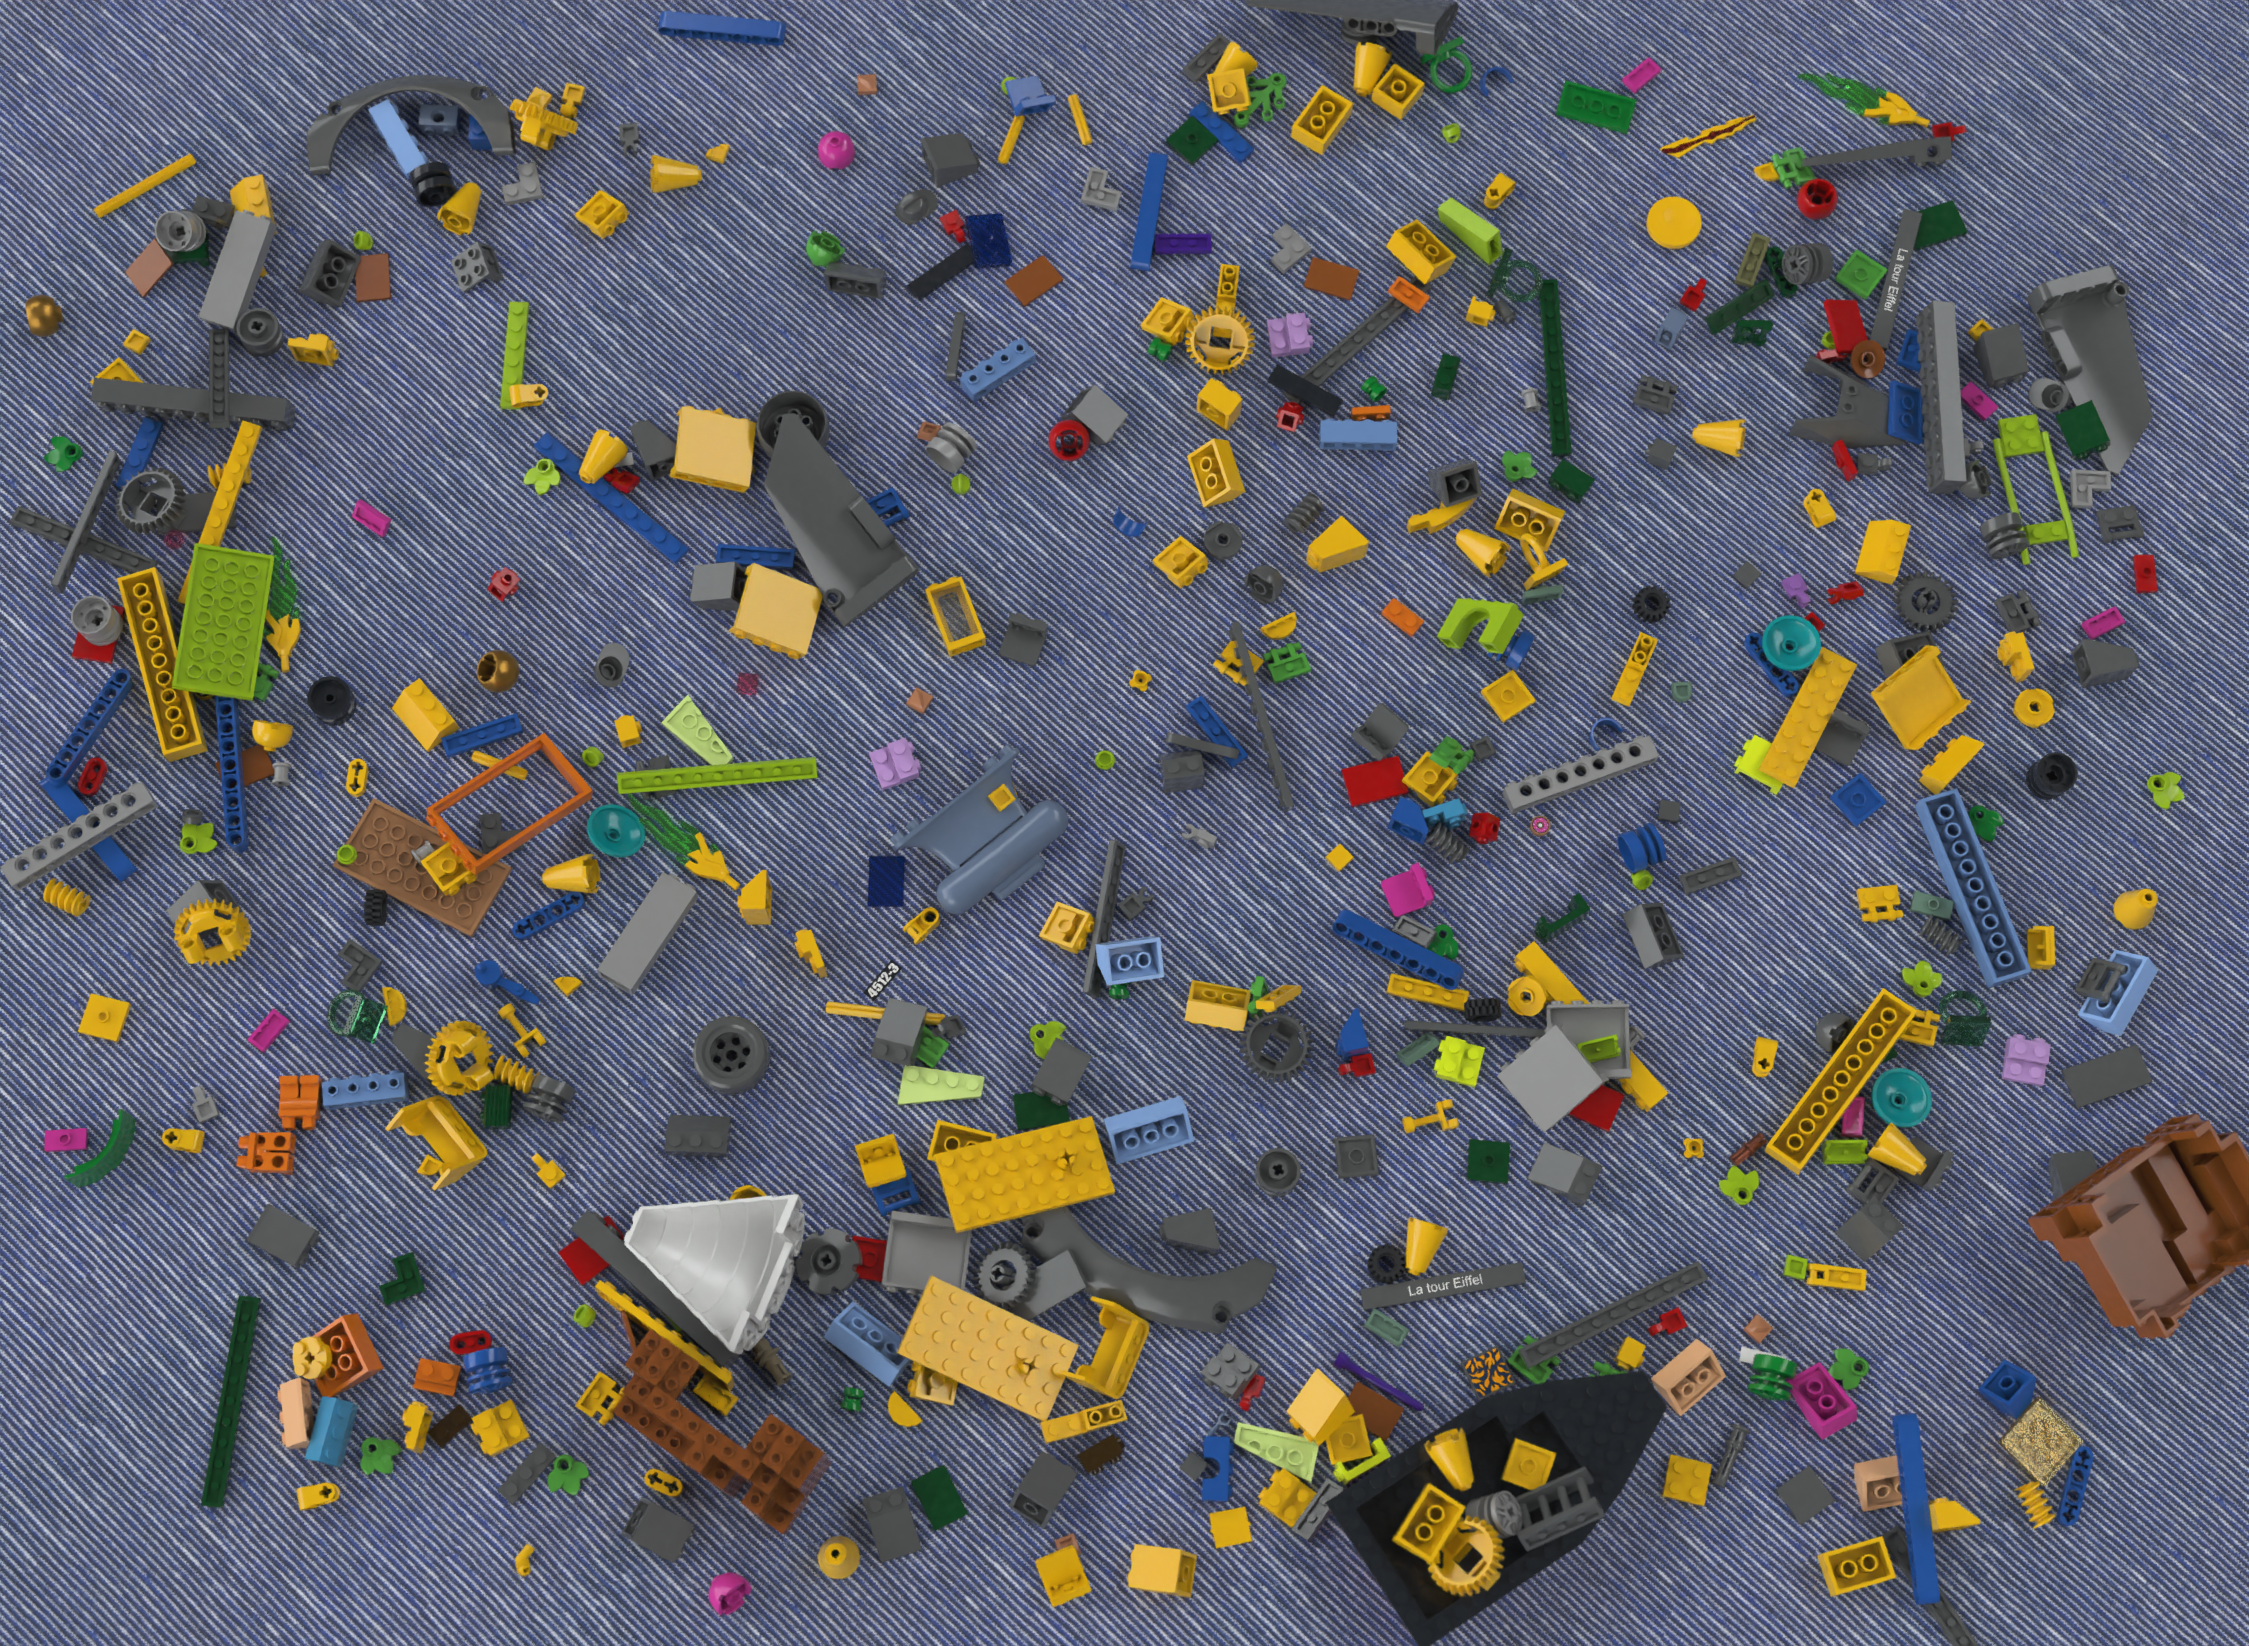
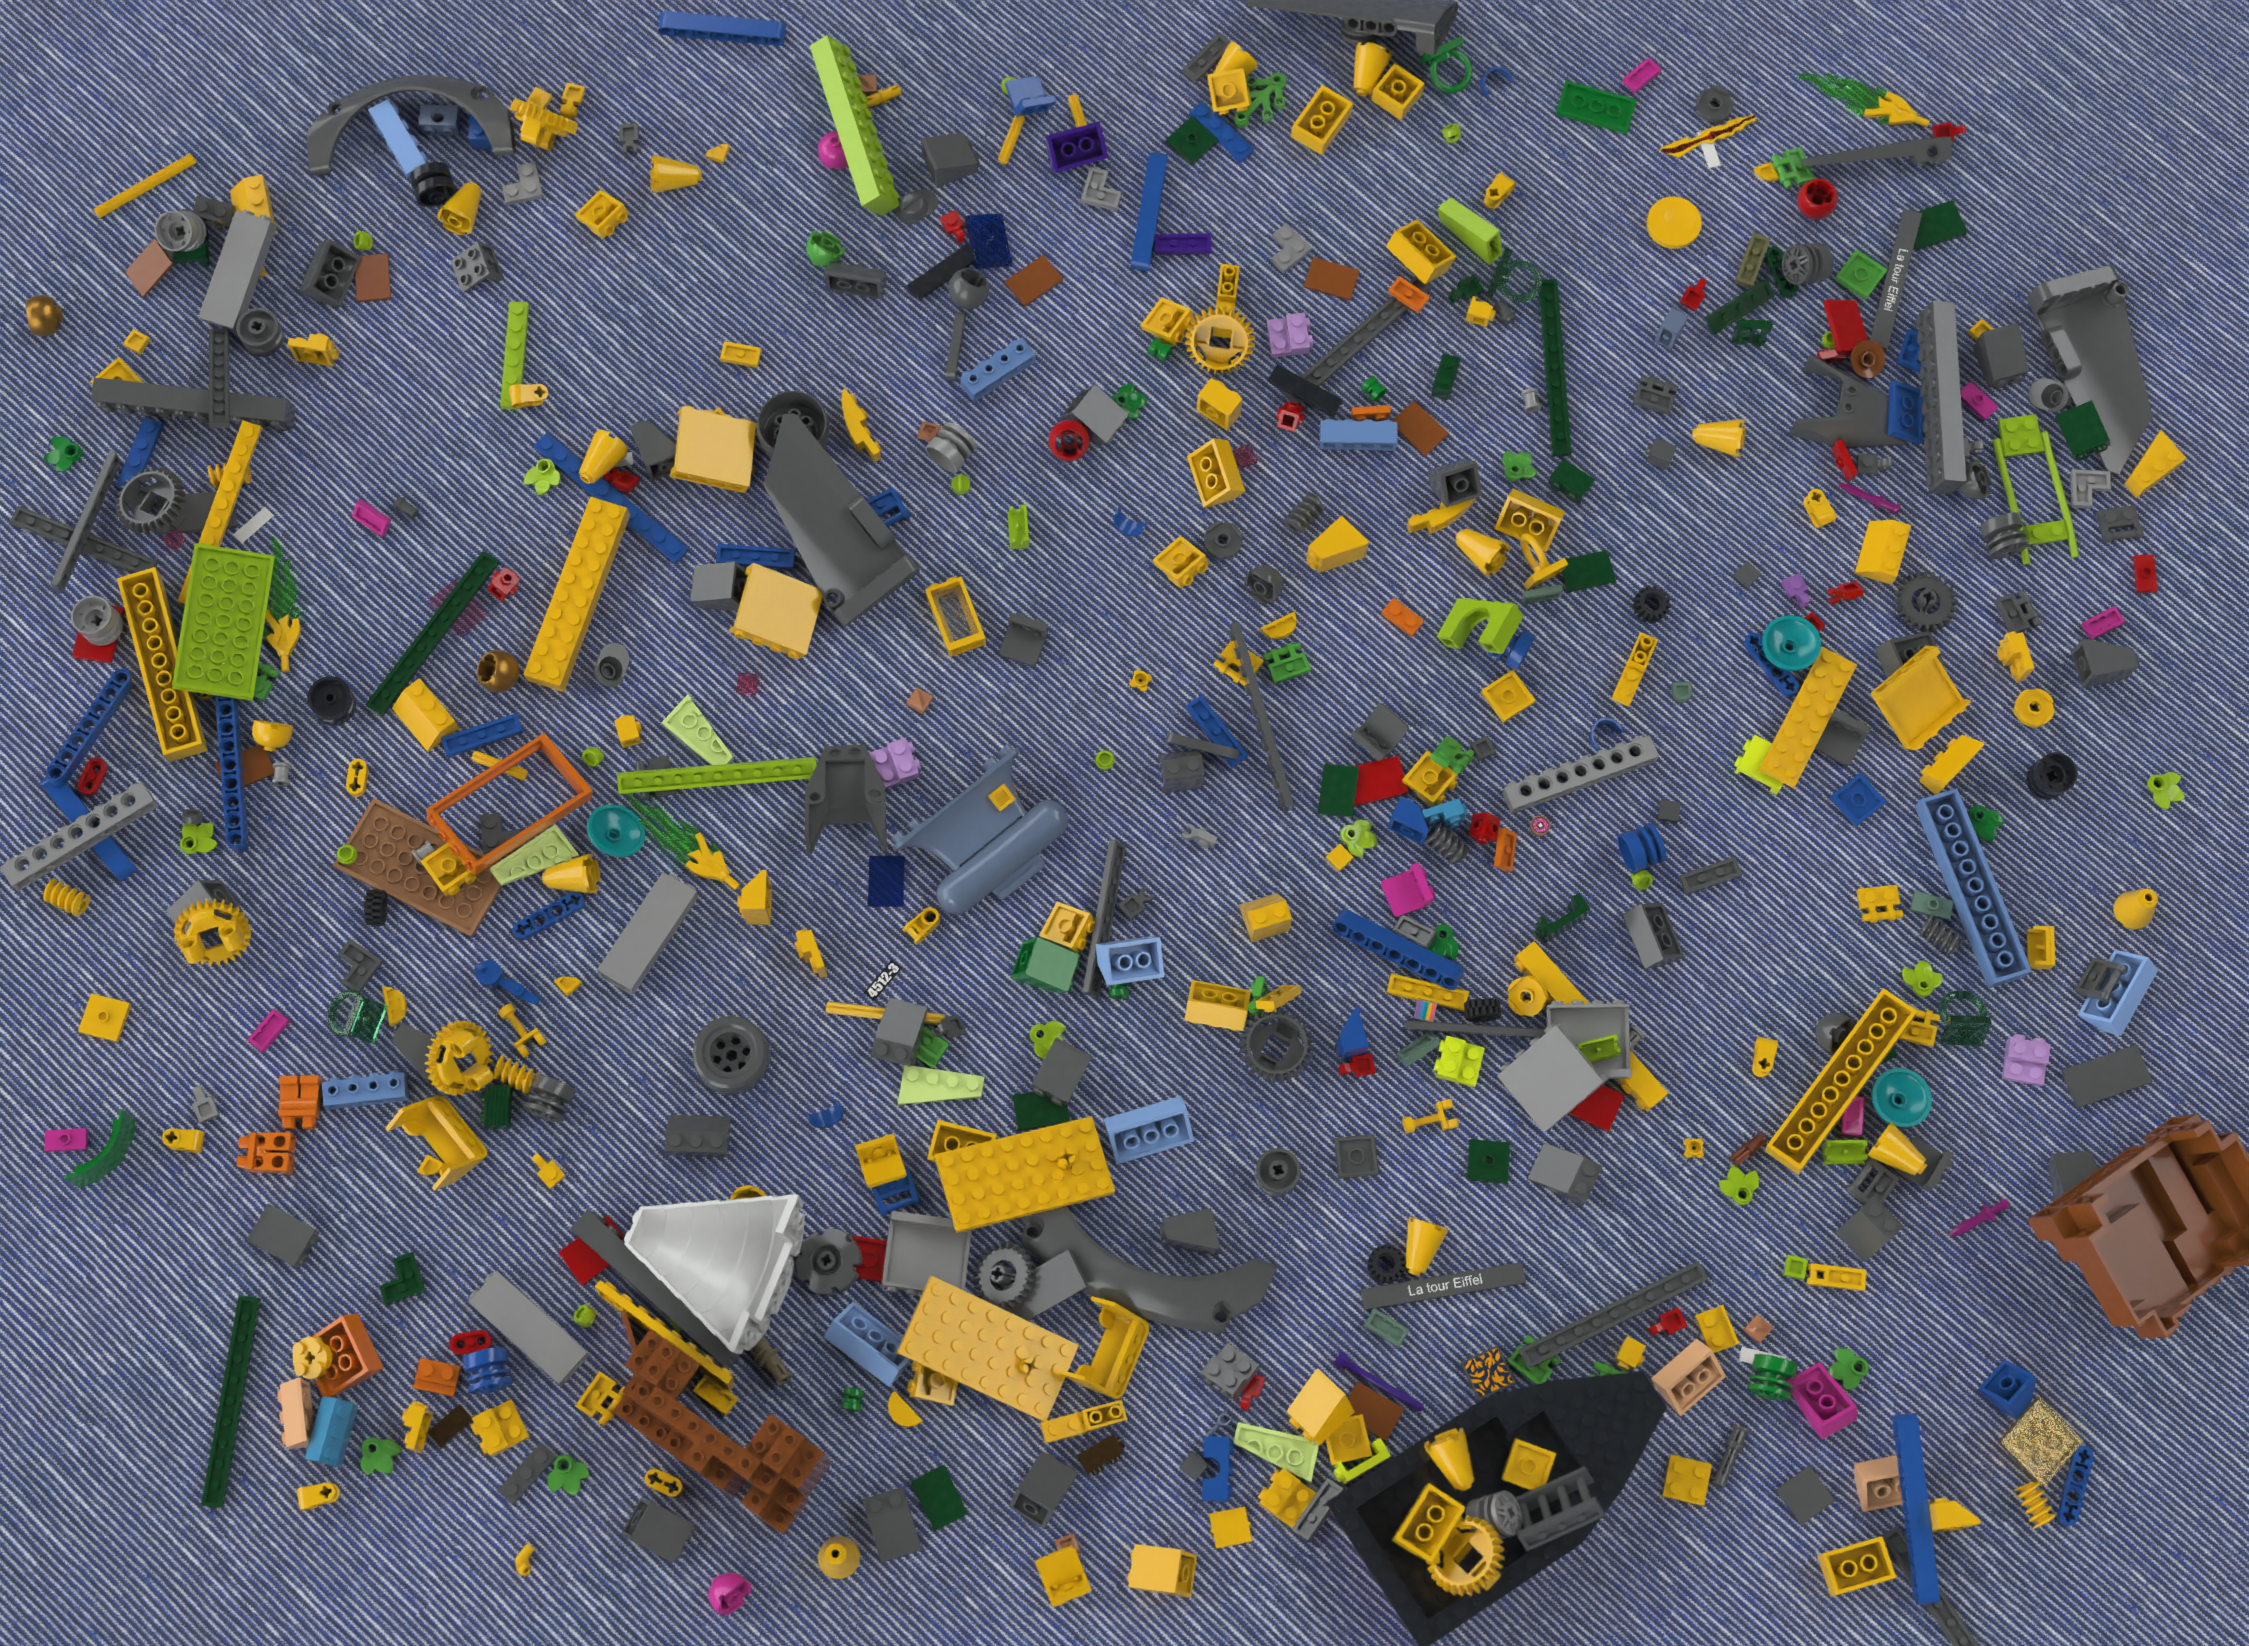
none -> white sticker [233,507,274,543]
none -> dark green plate [365,551,500,717]
none -> dark grey pin [393,497,419,520]
none -> clear pink piece [429,579,487,637]
none -> light grey brick [468,1271,590,1386]
none -> yellowish green wing [490,825,579,886]
none -> yellow brick [523,496,630,692]
none -> yellow plate [720,341,762,368]
none -> dark grey windscreen [805,744,887,855]
none -> blue helmet [806,1100,844,1128]
none -> lime brick [810,35,900,216]
none -> yellow slope [842,389,882,462]
none -> yellow pin [866,84,902,109]
none -> dark grey wheel [948,268,989,309]
none -> lime hinge [1007,504,1029,549]
none -> green slope [1011,937,1080,994]
none -> dark purple slope [1046,121,1109,173]
none -> green plate [1111,384,1148,419]
none -> clear pink plate [1233,444,1258,470]
none -> yellow slope [1239,893,1292,943]
none -> dark green piece [1317,764,1359,817]
none -> lime plate [1340,819,1378,858]
none -> dark orange piece [1392,401,1449,456]
none -> tile [1413,999,1437,1022]
none -> dark green plate [1448,275,1484,303]
none -> orange plate [1494,828,1517,872]
none -> dark green piece [1561,550,1616,593]
none -> yellow plate [1694,1305,1739,1354]
none -> dark grey plate [1696,86,1734,124]
none -> white sticker [1697,132,1721,168]
none -> magenta sword [1838,483,1900,514]
none -> magenta sword [1949,1198,2010,1237]
none -> yellow wedge [2124,430,2186,498]

